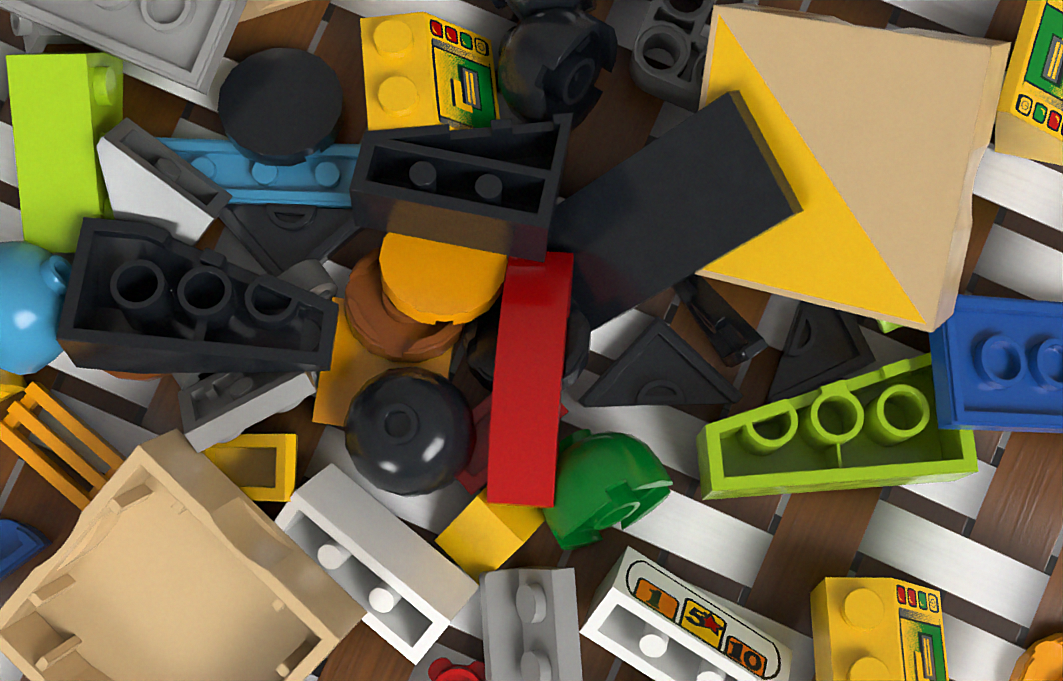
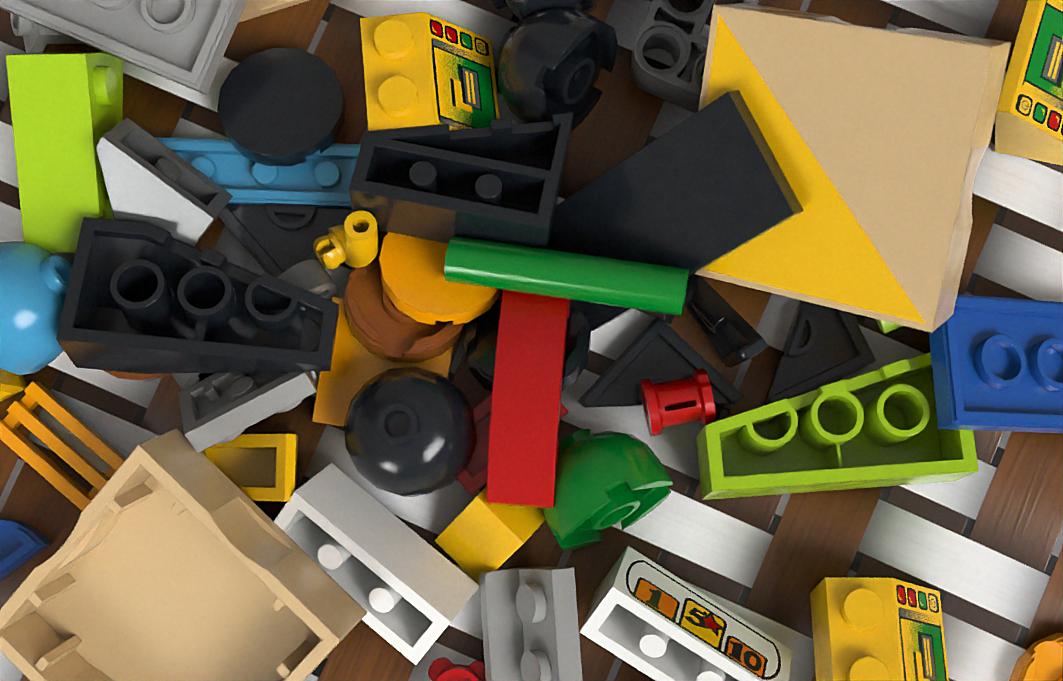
none -> yellow arm [313,211,378,270]
none -> green piece [444,236,689,316]
none -> red bush [639,368,716,437]

